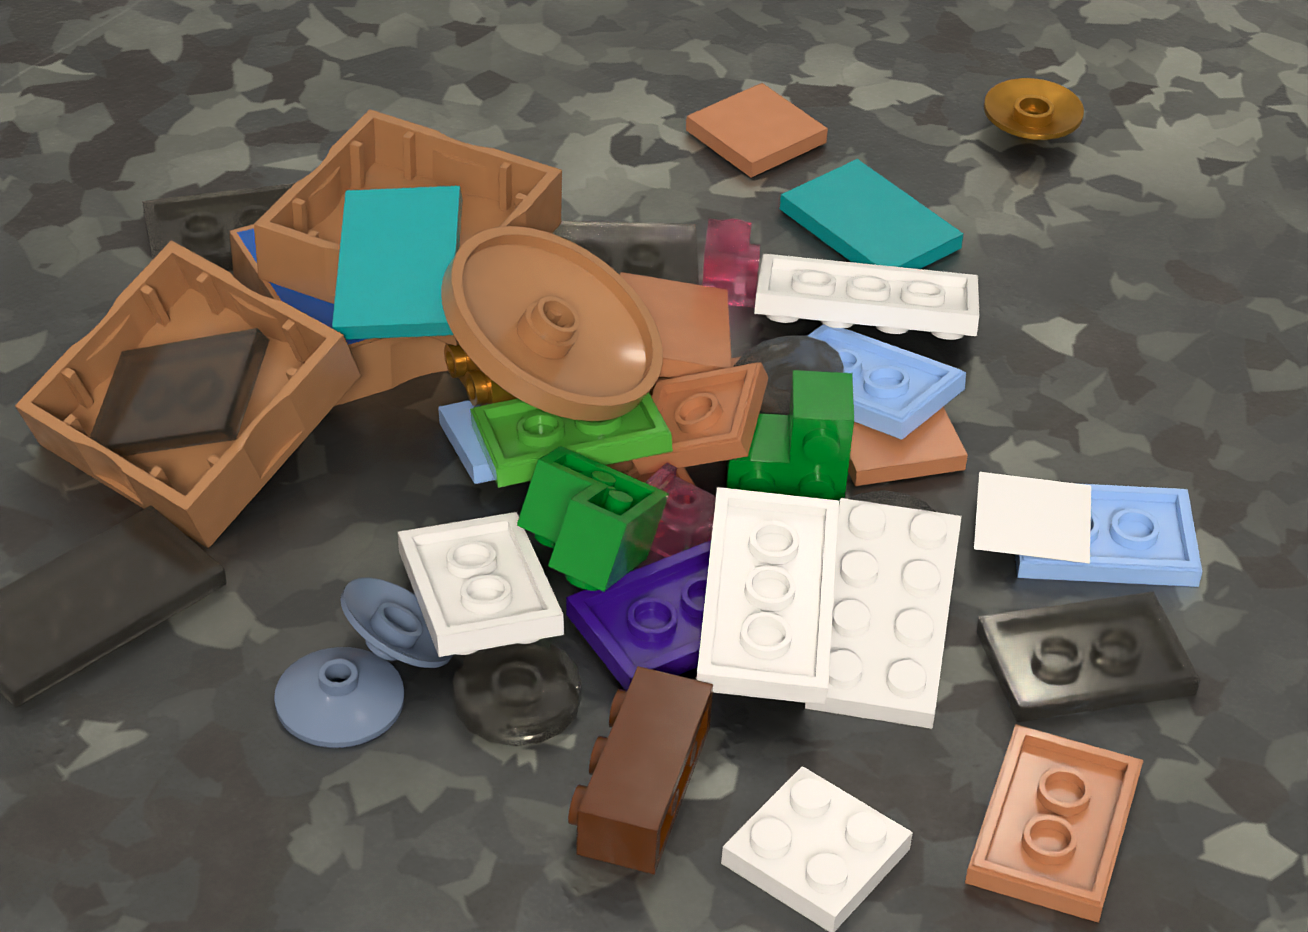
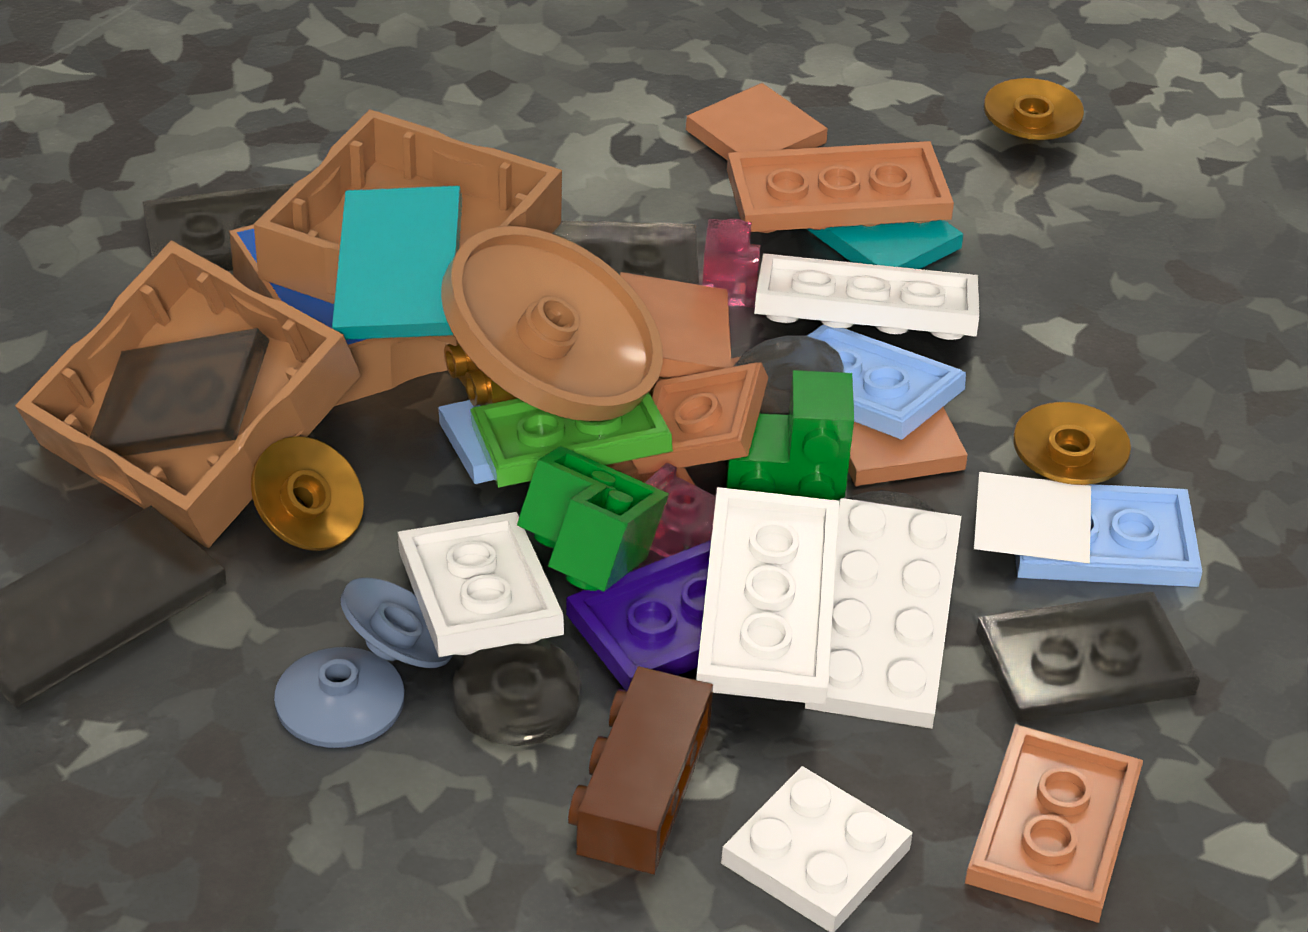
none -> pearl gold dish [251,436,364,551]
none -> nougat plate [727,141,954,233]
none -> pearl gold dish [1013,402,1131,485]

